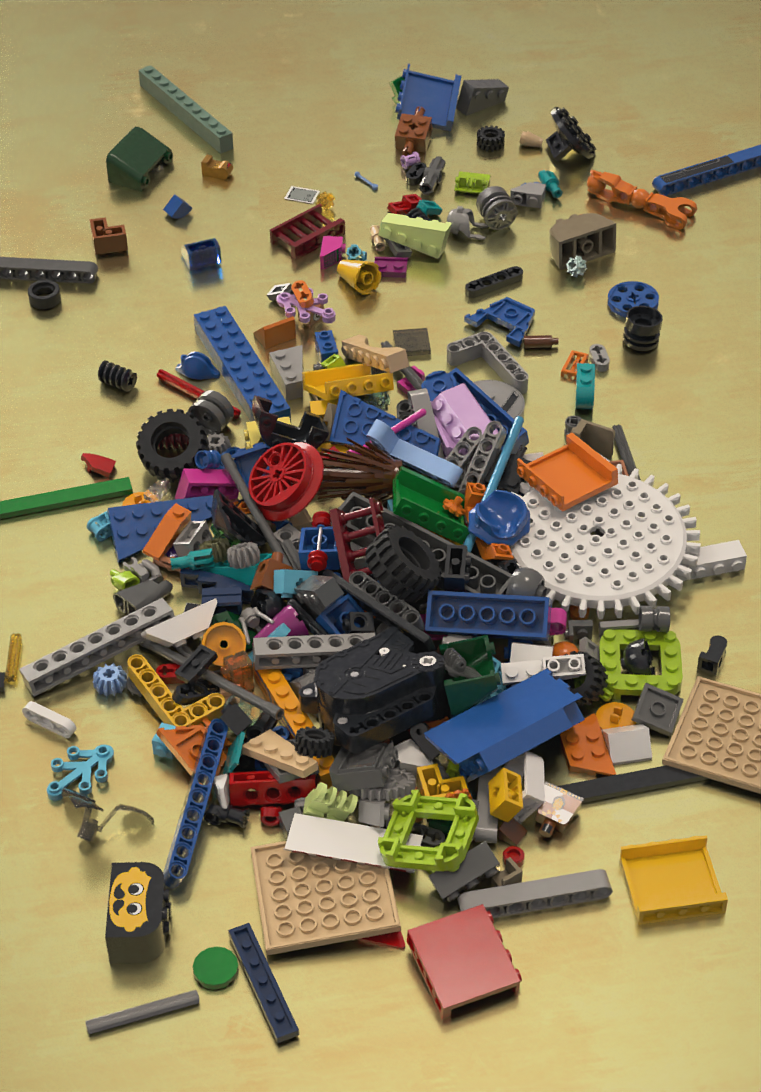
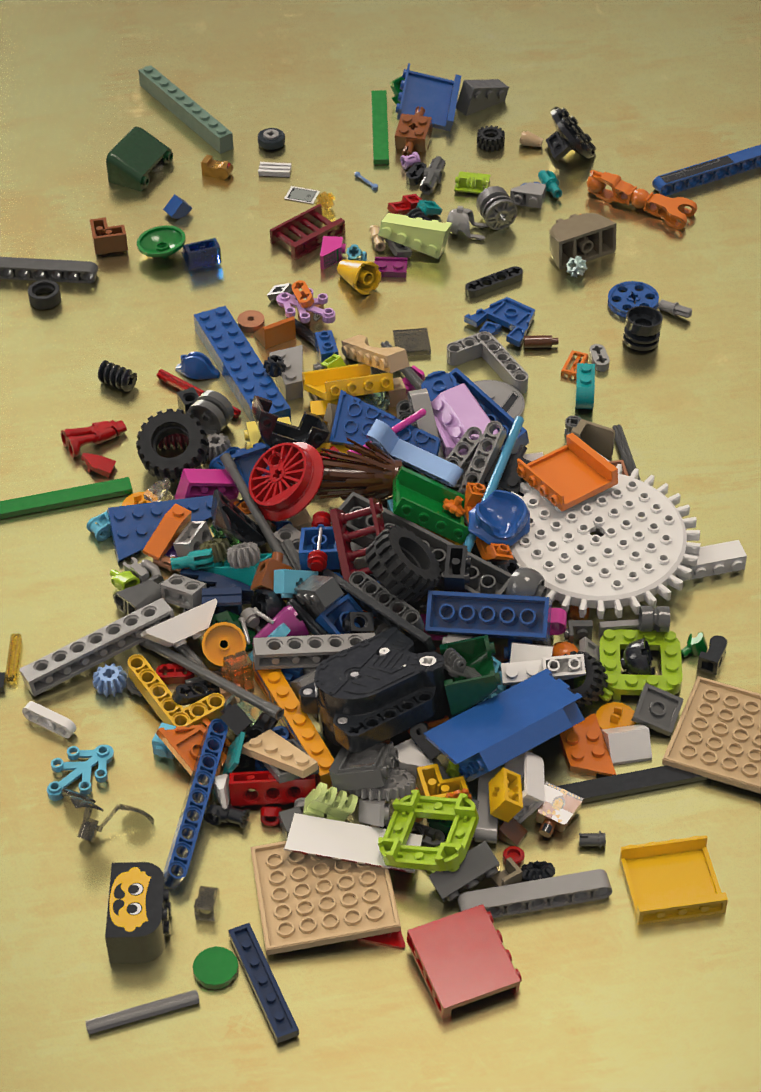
black plate [175,644,218,686] -> none
blue wheel [195,450,221,469] -> none
black tyre [295,726,335,758] -> none
none -> red piece [60,420,127,458]
none -> green dish [137,225,186,258]
none -> light grey brick [161,573,207,610]
none -> black brick [177,387,199,413]
none -> clear smoke leg [194,886,219,922]
none -> nougat piece [237,310,265,333]
none -> black wheel [258,128,285,150]
none -> white tile [258,162,292,177]
none -> black gear [263,355,286,377]
none -> black axle [286,317,315,346]
none -> green tile [371,90,389,165]
none -> tan brick [384,377,406,408]
none -> blue tile [479,321,502,335]
none -> black gear [521,861,555,881]
none -> dark grey pin [579,831,606,848]
none -> light grey axle [658,299,692,318]
none -> green piece [681,632,708,658]

